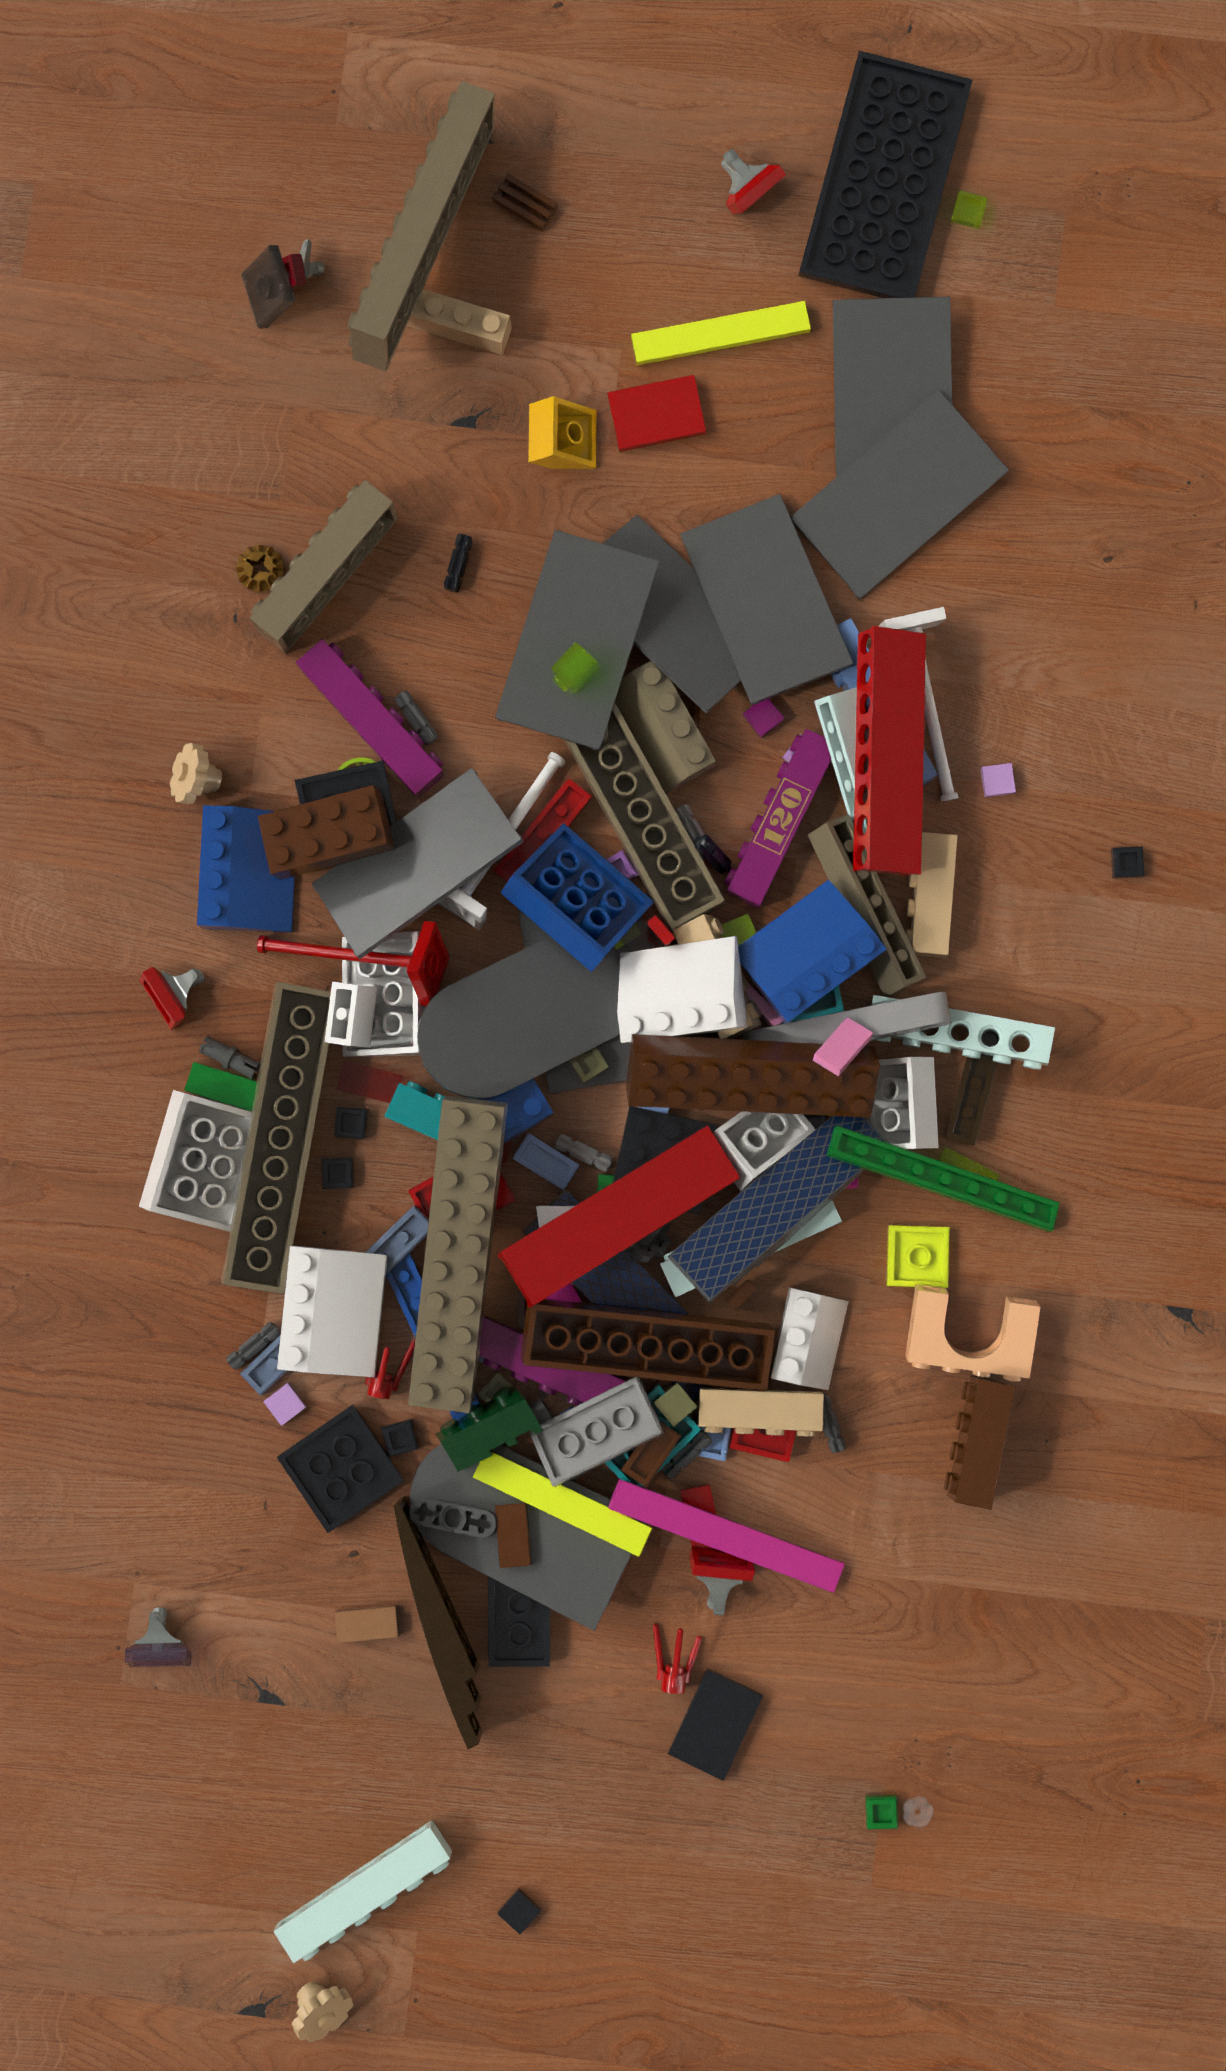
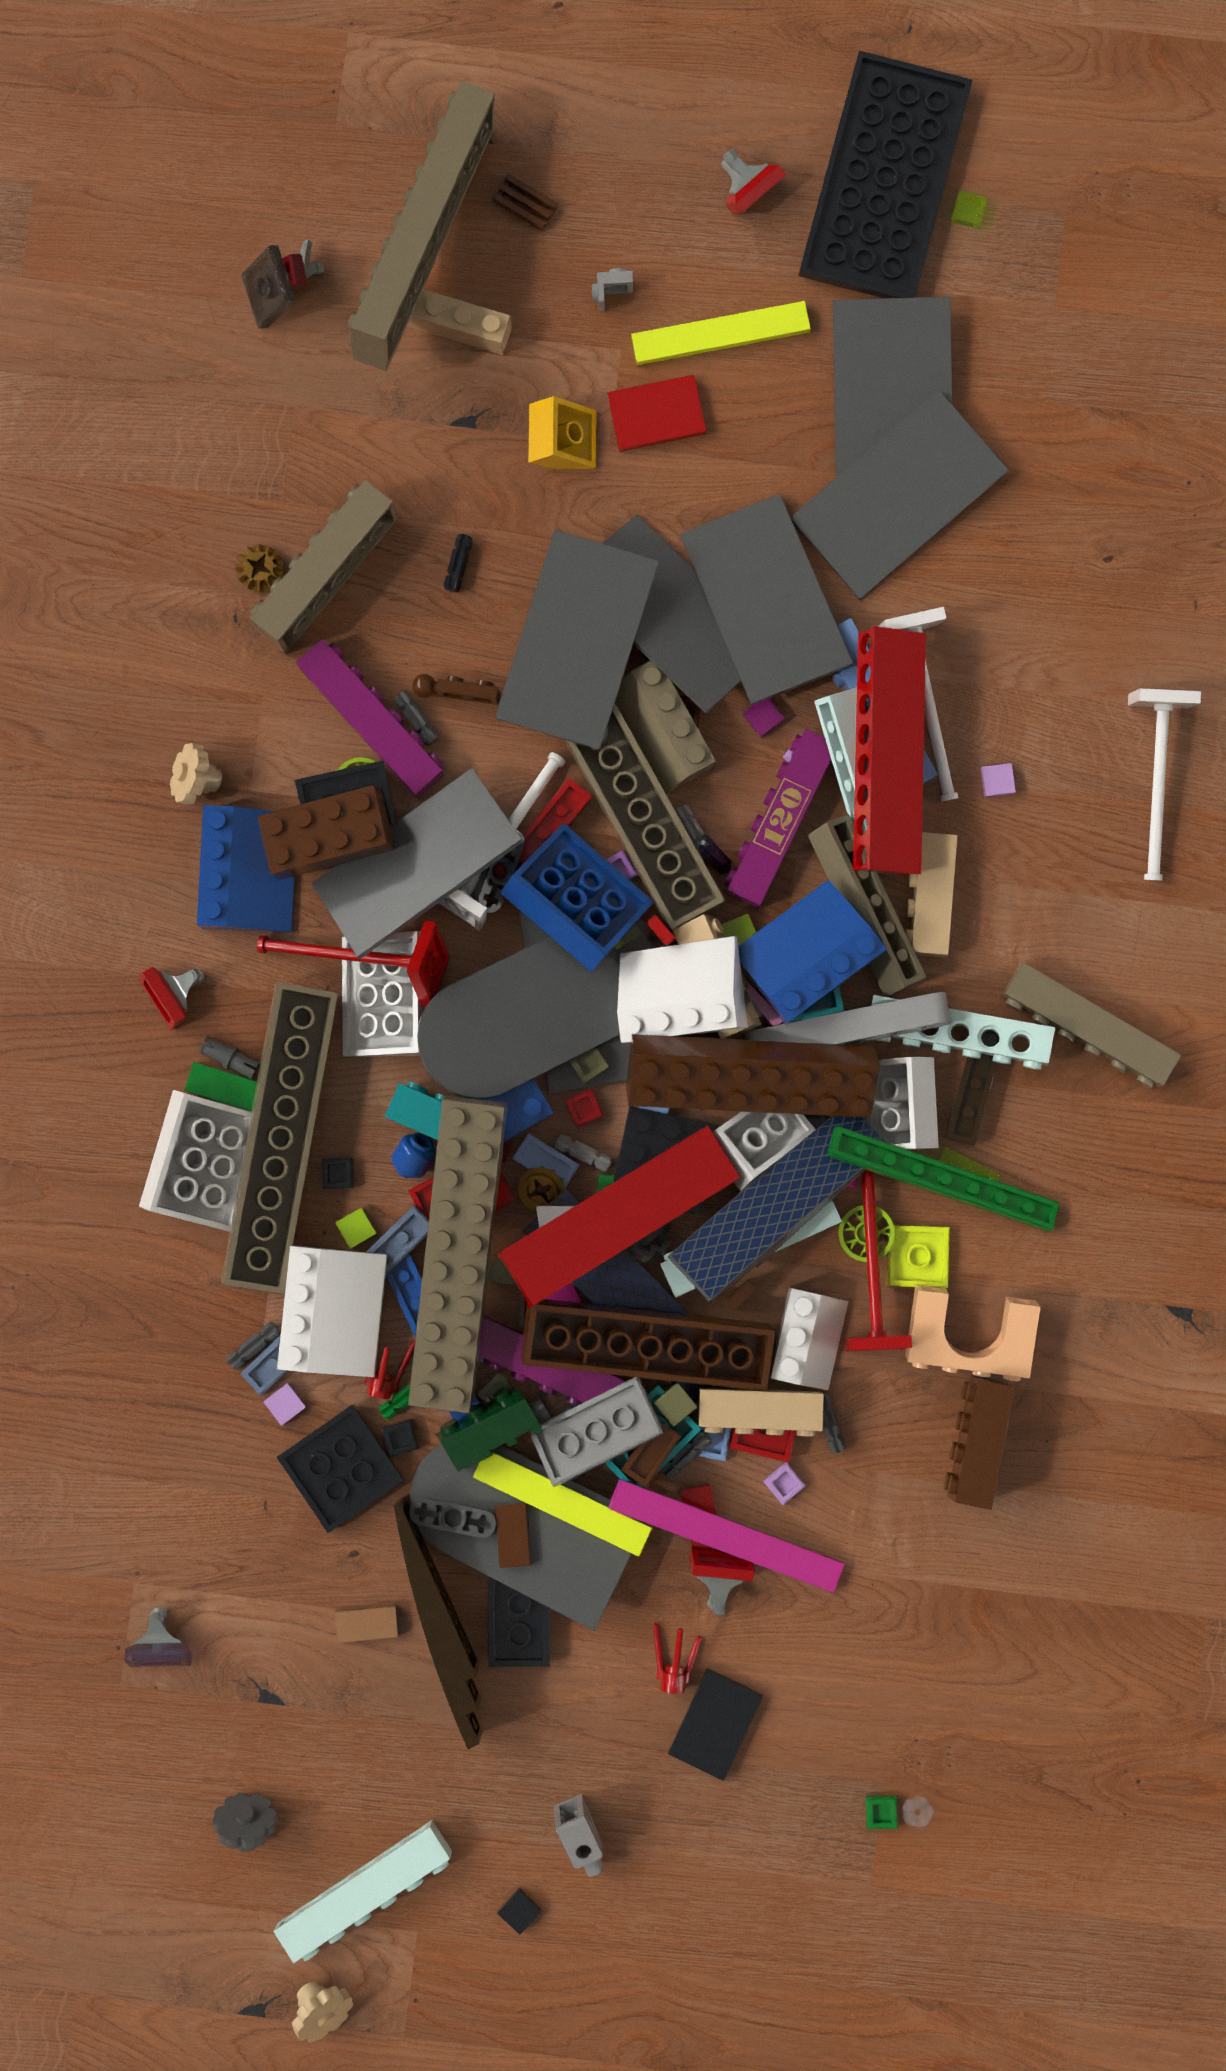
white brick [325,982,378,1047] -> none
black tile [334,1107,368,1140] -> none
clear red tile [337,1060,403,1103] -> none
clear neon green brick [551,642,599,694] -> none
bright pink tile [813,1017,873,1076] -> none
black tile [1111,846,1144,879] -> none
none -> dark grey plant [213,1793,277,1852]
none -> lime tile [335,1207,378,1249]
none -> green axle [379,1384,410,1420]
none -> blue head [391,1133,436,1178]
none -> reddish brown plate [412,674,499,705]
none -> dark grey beam [472,829,525,913]
none -> olive tile [488,1258,516,1285]
none -> pearl gold gear [518,1165,564,1212]
none -> light grey torso [553,1794,604,1877]
none -> red tile [564,1088,604,1128]
none -> light grey bracket [592,268,633,311]
none -> lavender tile [763,1462,806,1505]
none -> lime wheel [839,1205,896,1262]
none -> red tile [845,1170,912,1352]
none -> dark tan brick [1001,962,1181,1089]
none -> white tile [1128,688,1201,881]

